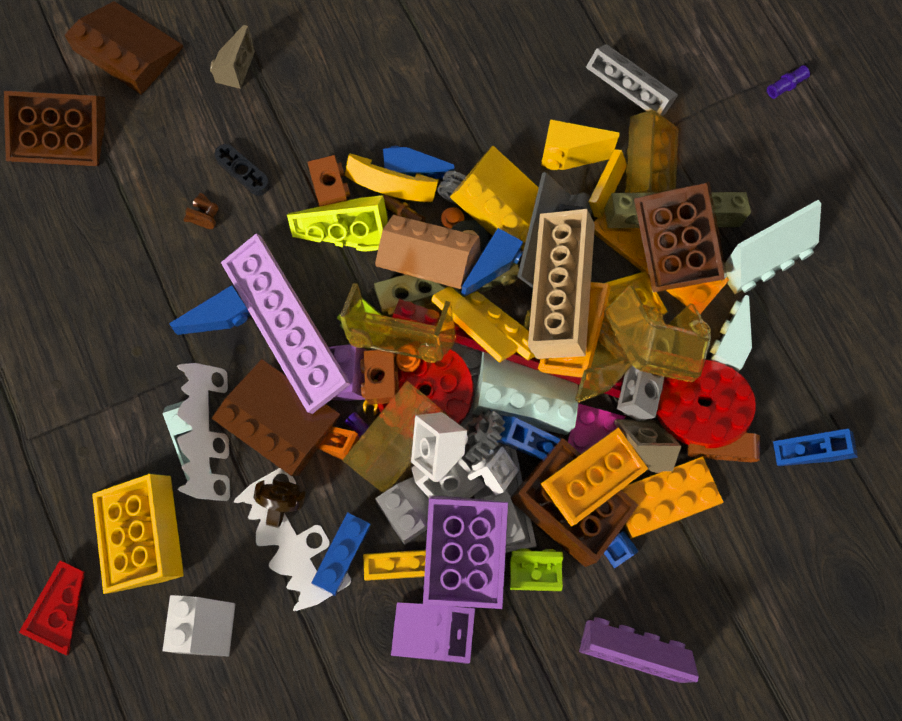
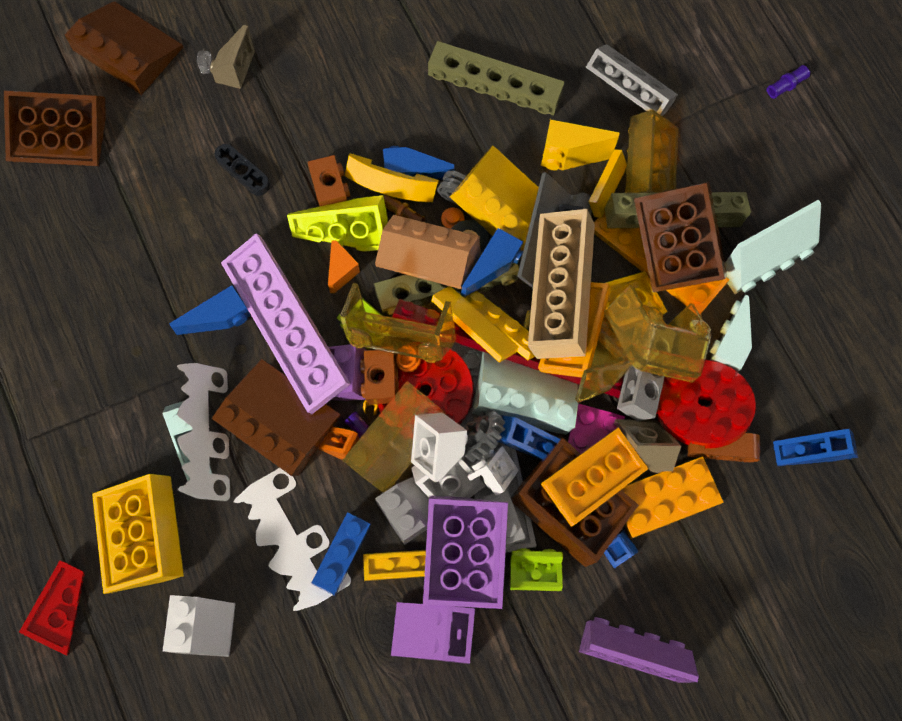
reddish brown piece [184,193,219,229] -> none
dark brown tile [253,479,305,528] -> none
none -> clear tile [197,51,211,74]
none -> orange slope [328,240,360,293]
none -> olive brick [428,41,565,115]

